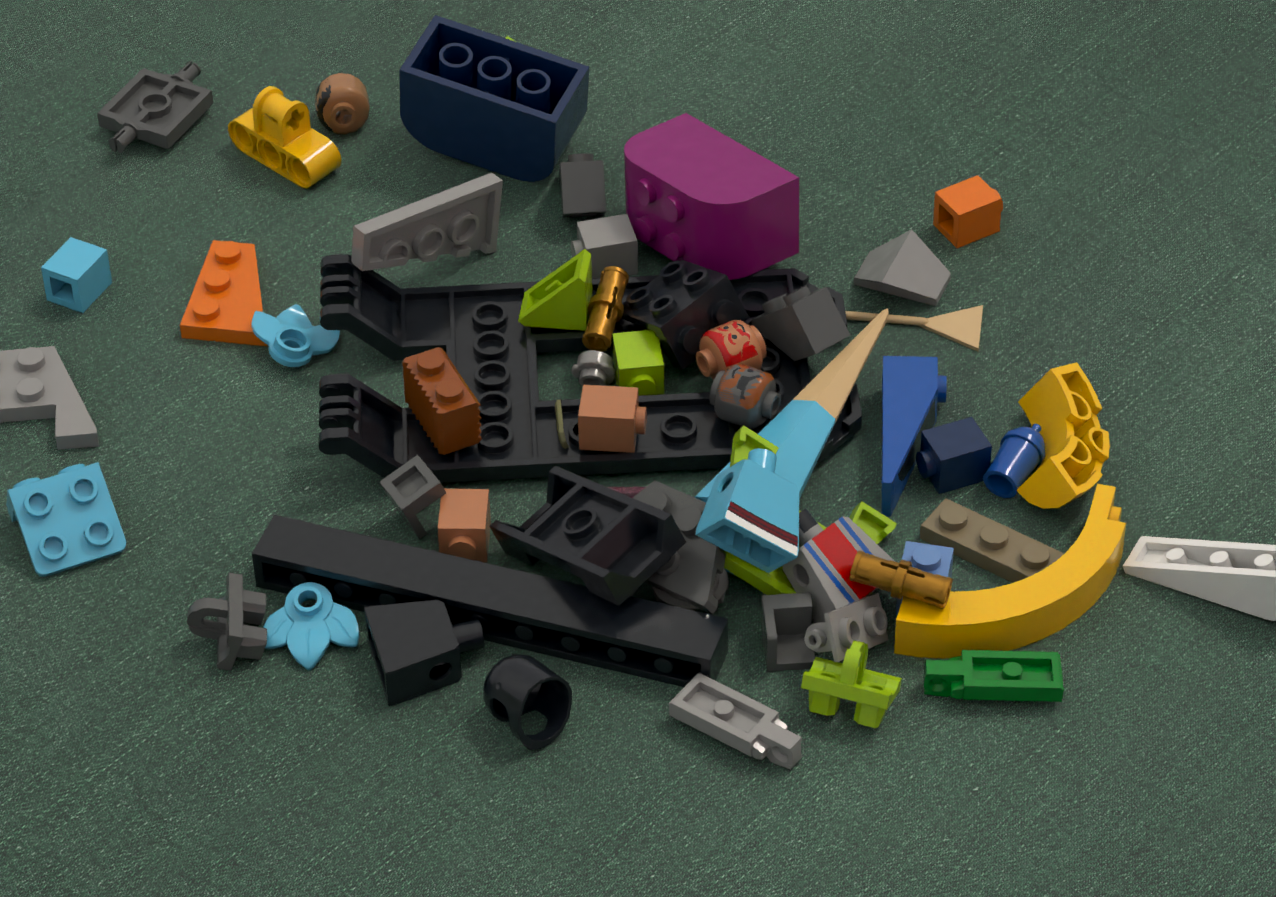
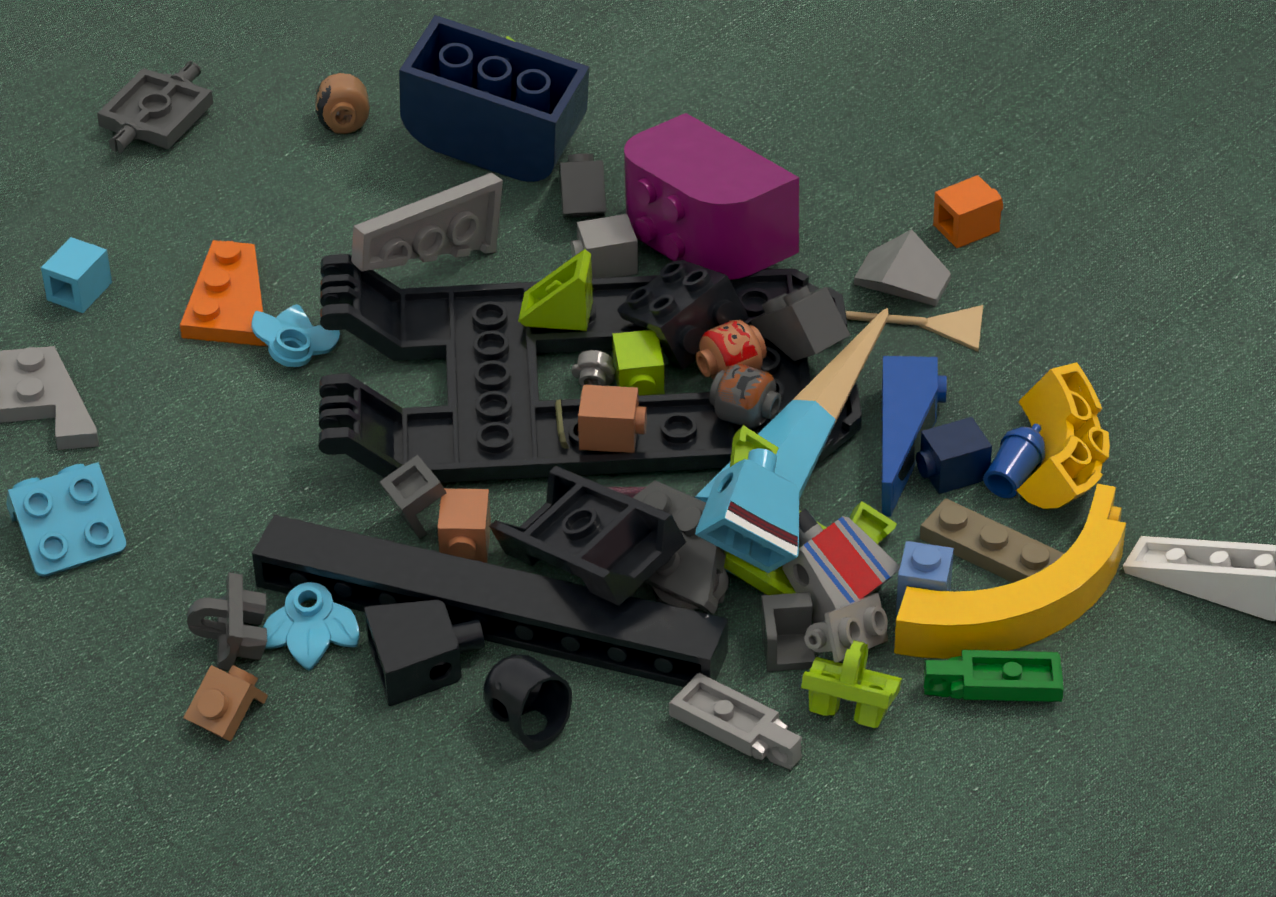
yellow piece [228,86,342,188] -> none
dark orange brick [402,347,482,455] -> none
pearl gold pin [582,266,629,352] -> none
pearl gold pin [850,550,953,609] -> none
none -> medium nougat bracket [183,665,269,742]

